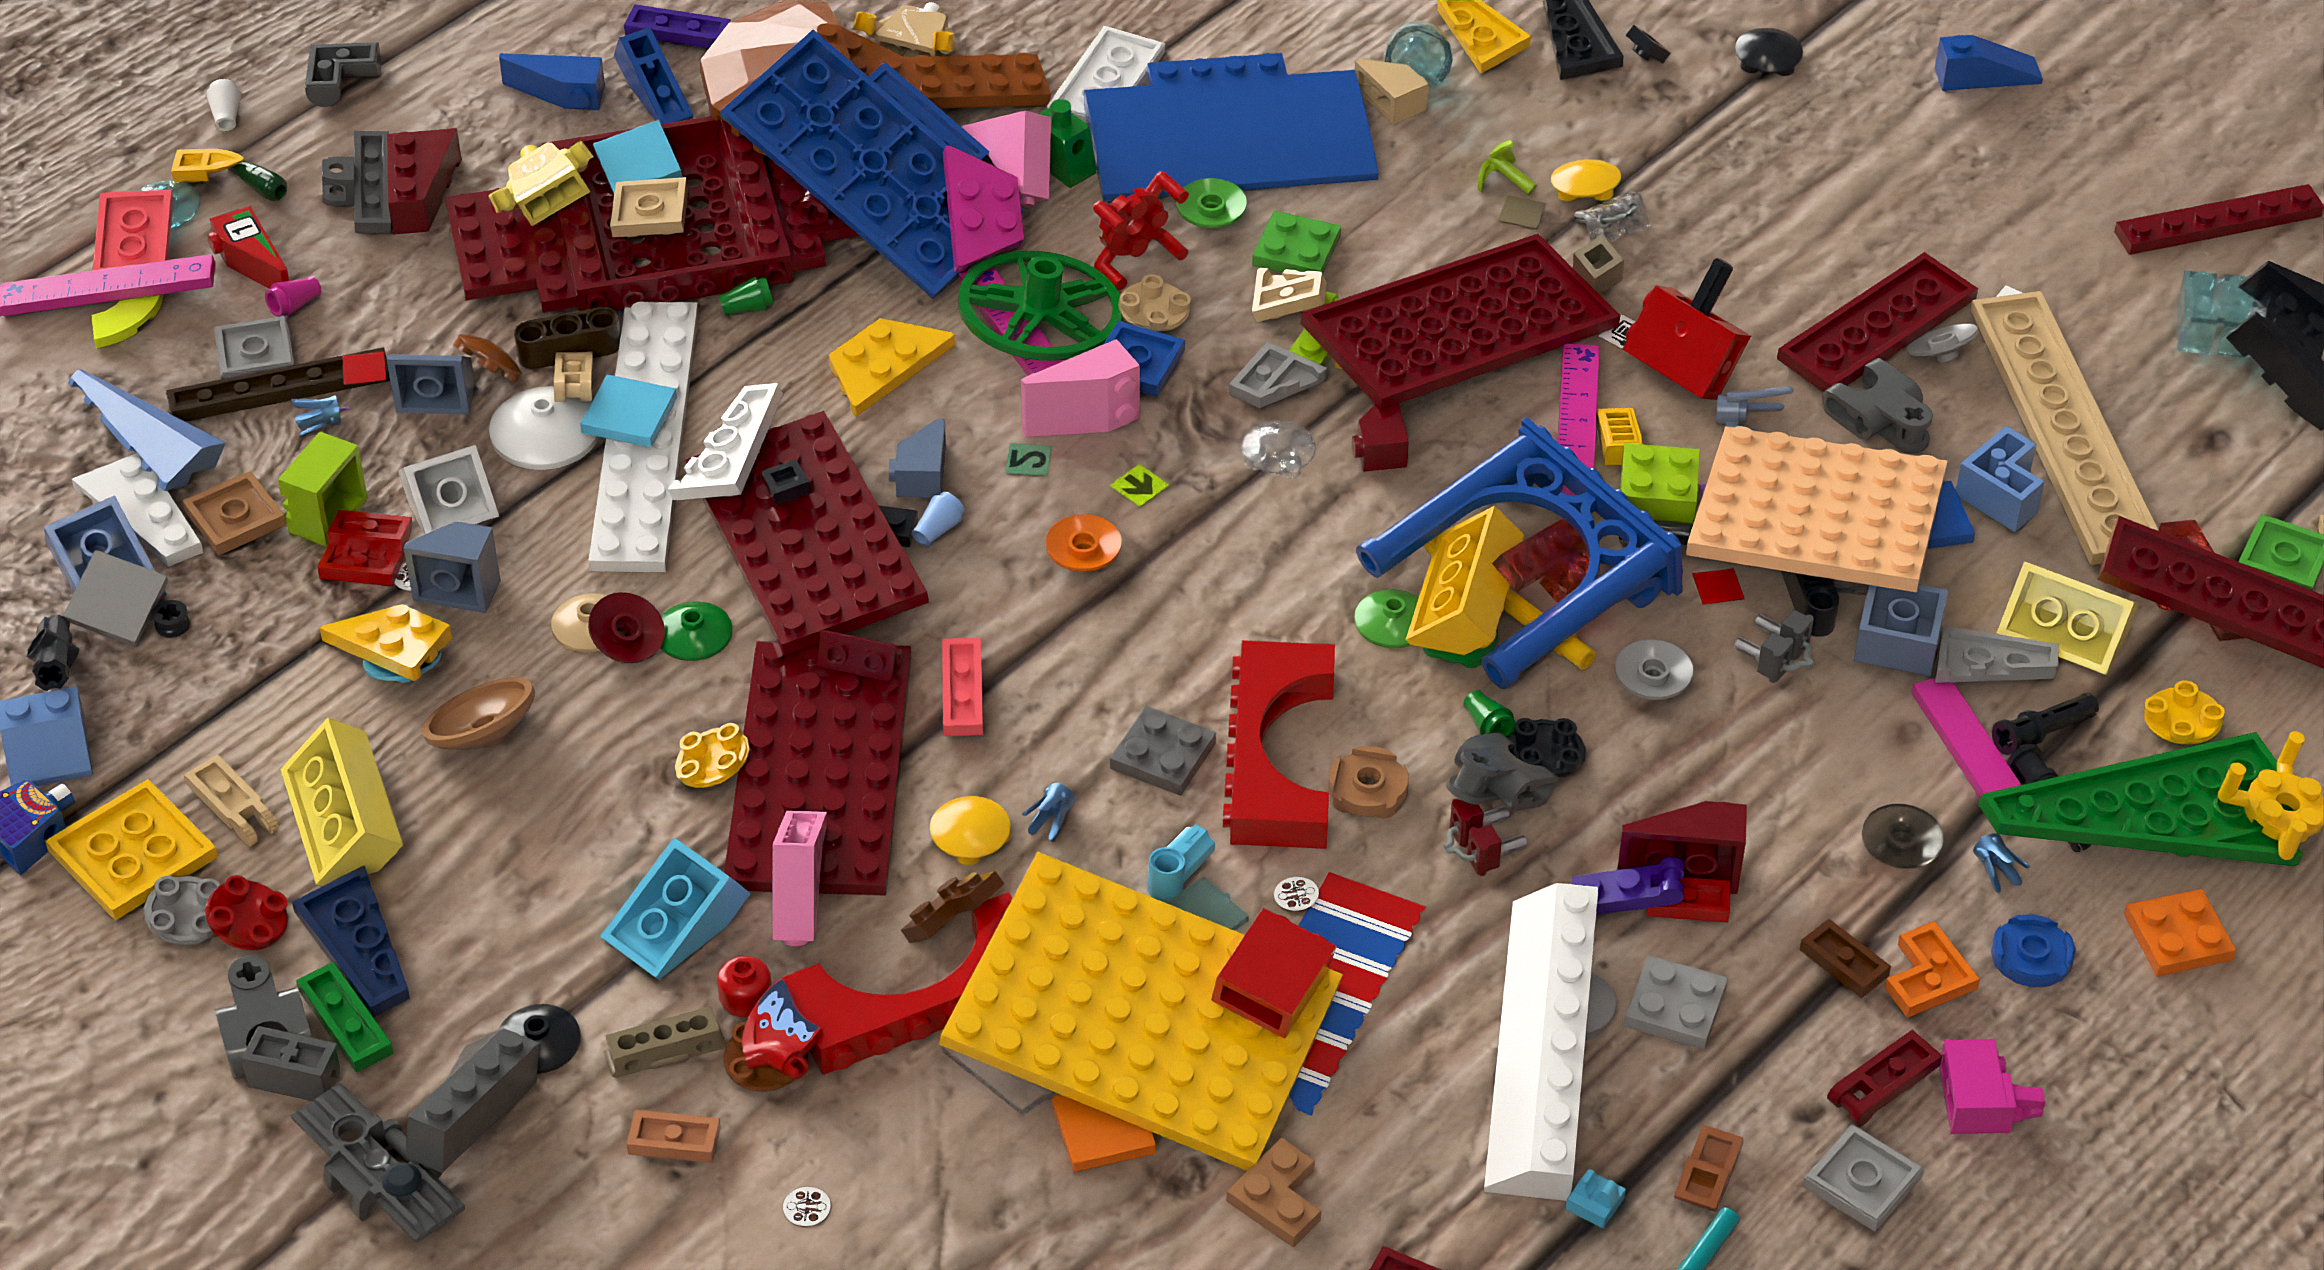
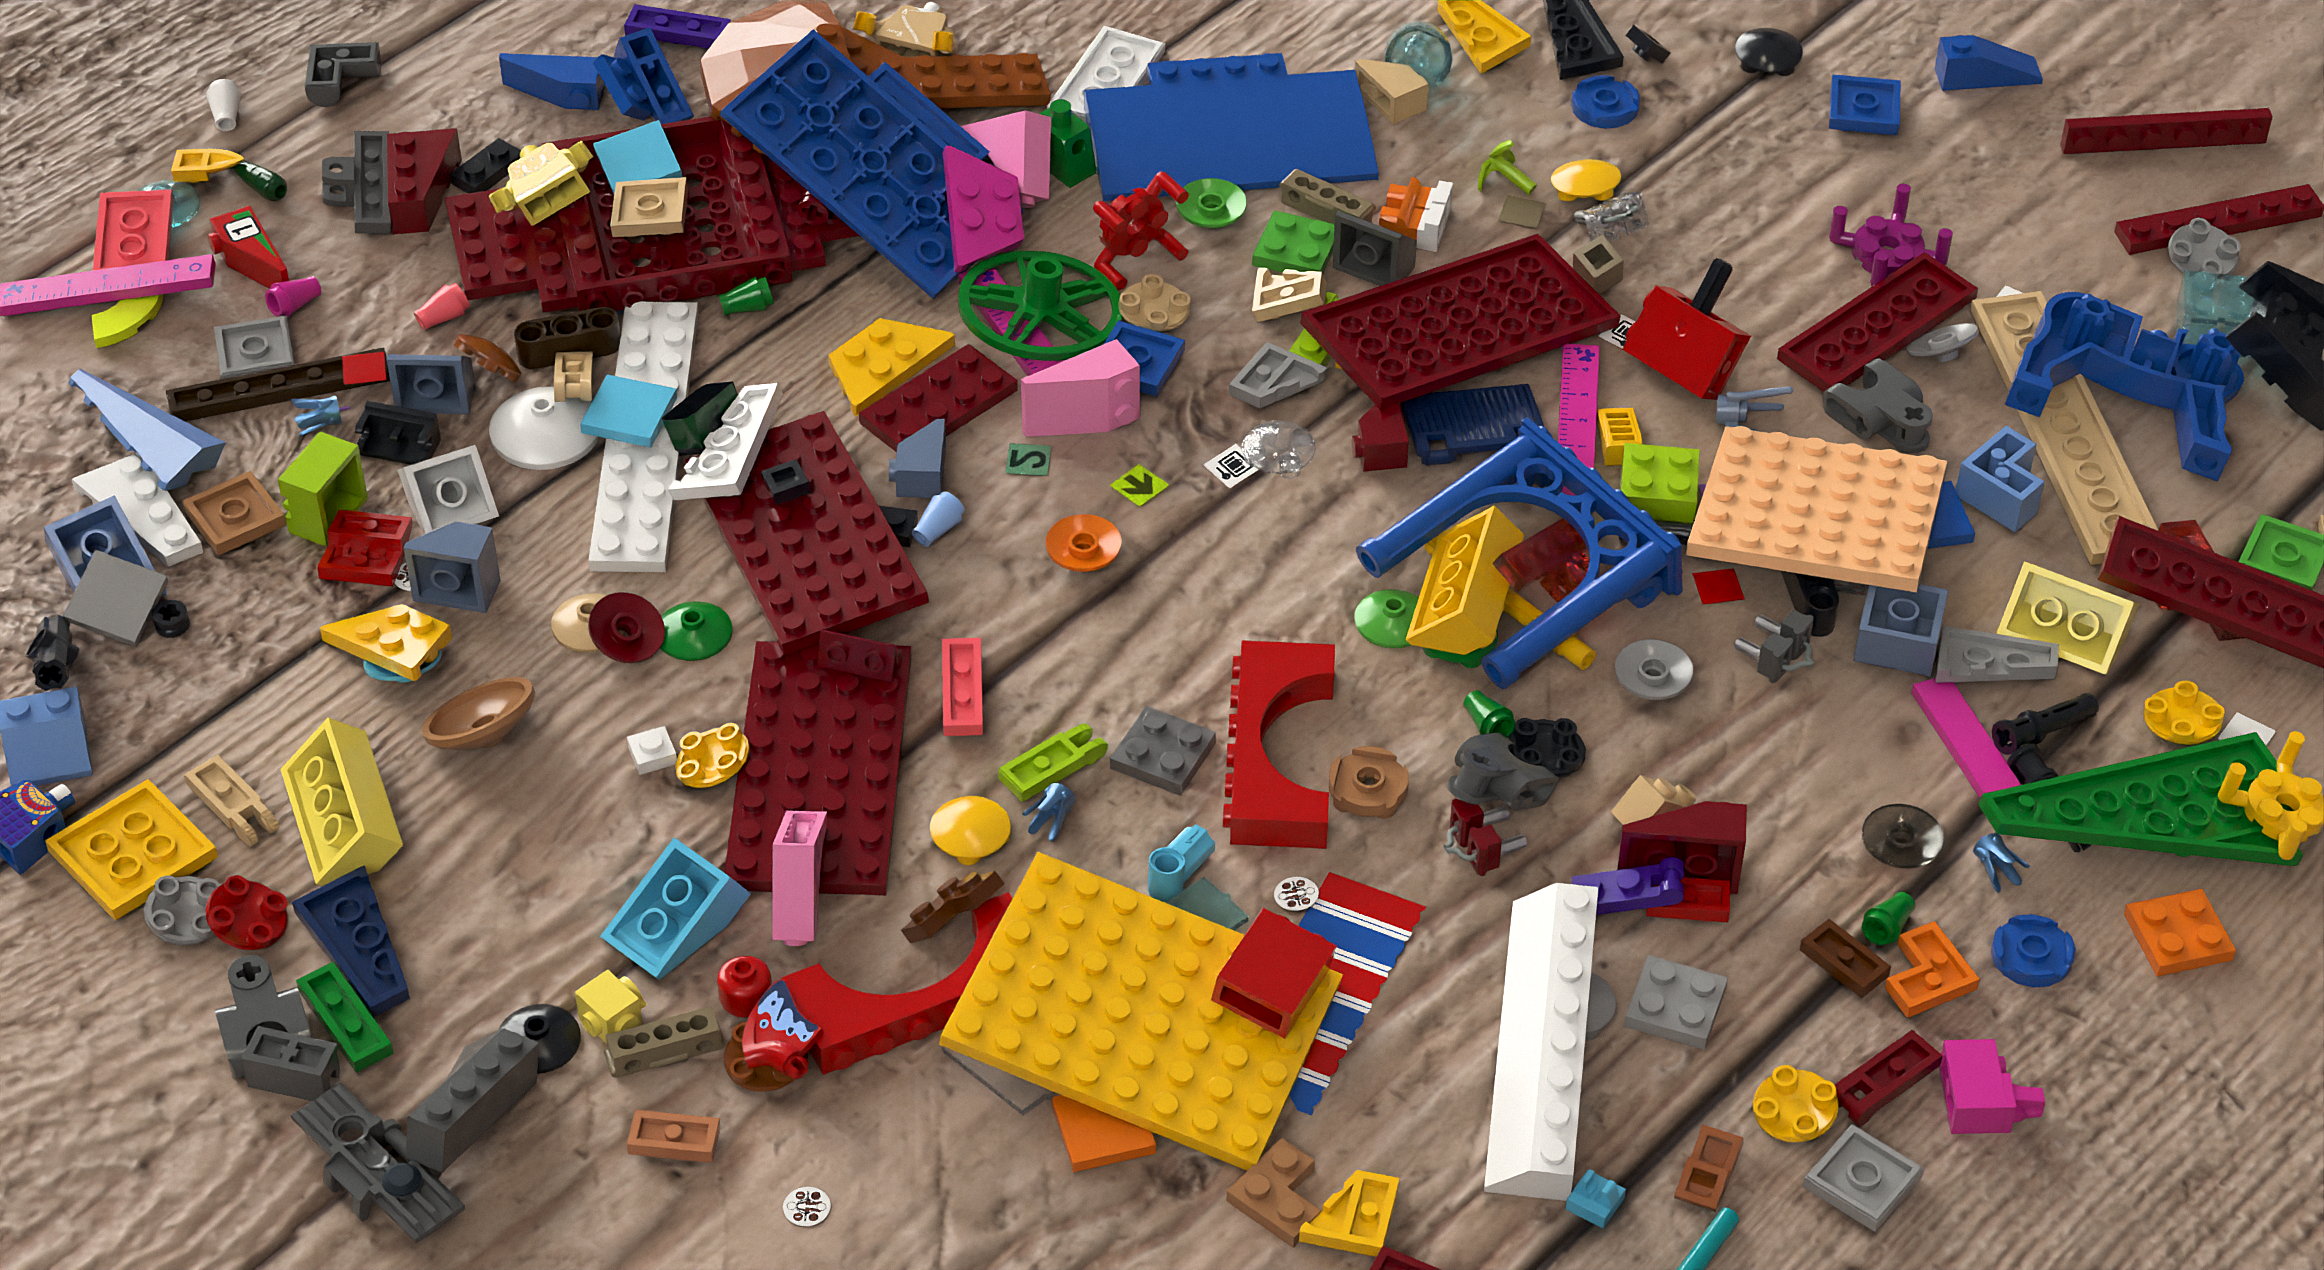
none -> black hinge [355,401,441,465]
none -> coral cone [414,283,470,330]
none -> black plate [450,138,521,194]
none -> light yellow brick [575,970,647,1044]
none -> blue plate [592,54,653,121]
none -> white plate [627,726,677,775]
none -> piece [662,381,738,456]
none -> dark red plate [859,344,1018,452]
none -> lime hinge [998,723,1109,802]
none -> white sticker [1203,444,1263,489]
none -> dark tan piece [1279,169,1376,224]
none -> yellow wing [1299,1170,1400,1257]
none -> dark grey slope [1333,211,1417,286]
none -> hips [1379,177,1453,252]
none -> dark blue window [1401,384,1544,466]
none -> blue tile [1571,75,1640,129]
none -> tan slope [1611,775,1697,825]
none -> yellow dish [1753,1065,1838,1142]
none -> blue plate [1829,74,1901,135]
none -> magenta plate [1829,183,1953,286]
none -> green cone [1862,892,1916,945]
none -> blue animal [2005,292,2244,481]
none -> dark red plate [2060,108,2273,154]
none -> light grey dish [2168,218,2241,282]
none -> white sticker [2218,712,2276,745]

